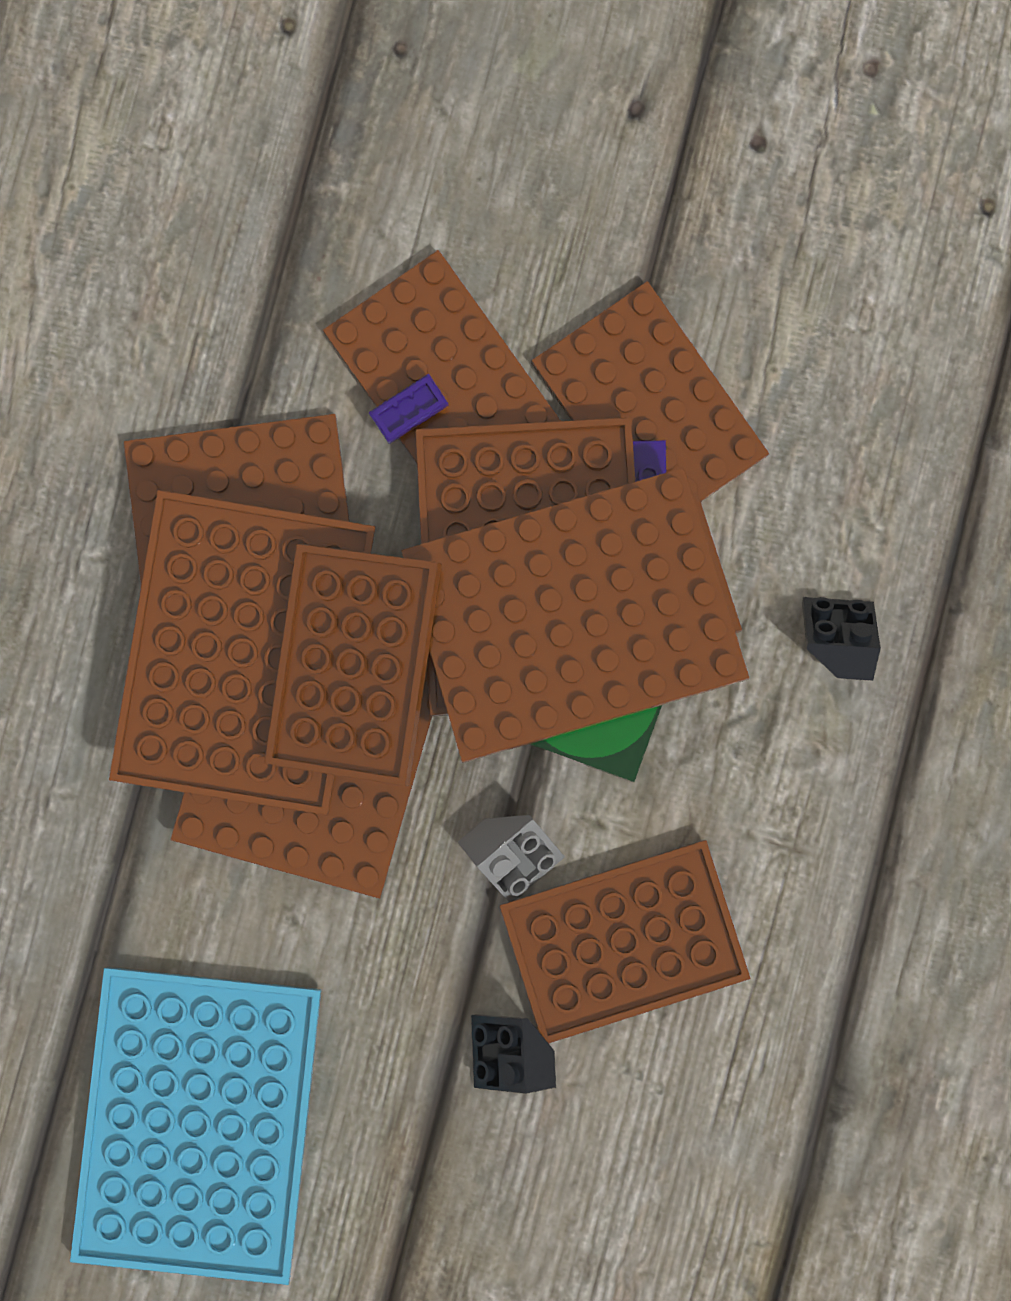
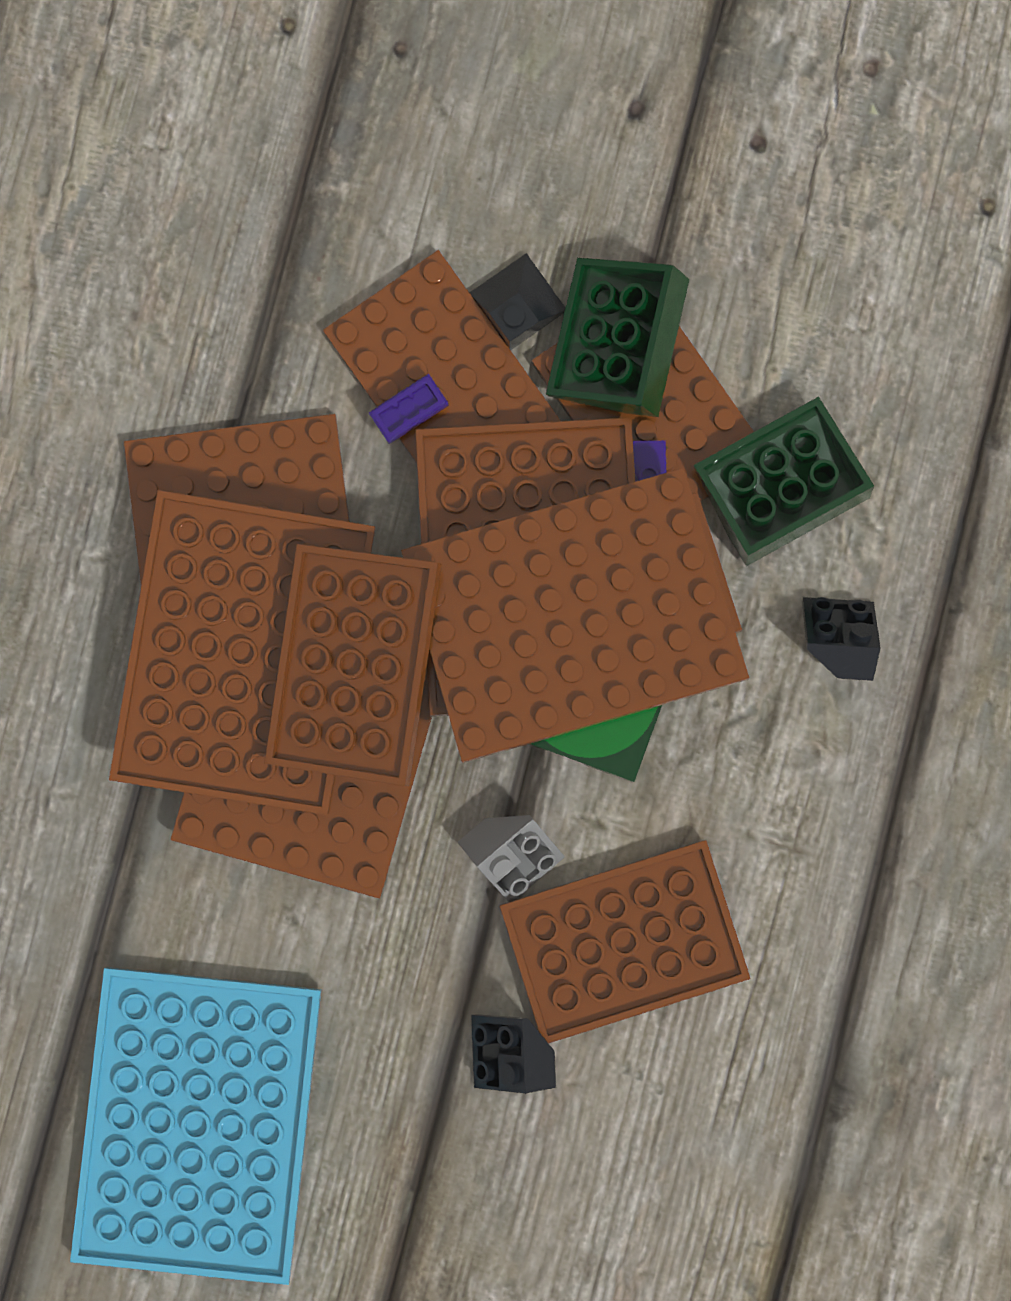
none -> black slope [470,253,566,350]
none -> dark green slope [546,257,690,417]
none -> dark green slope [694,396,874,566]

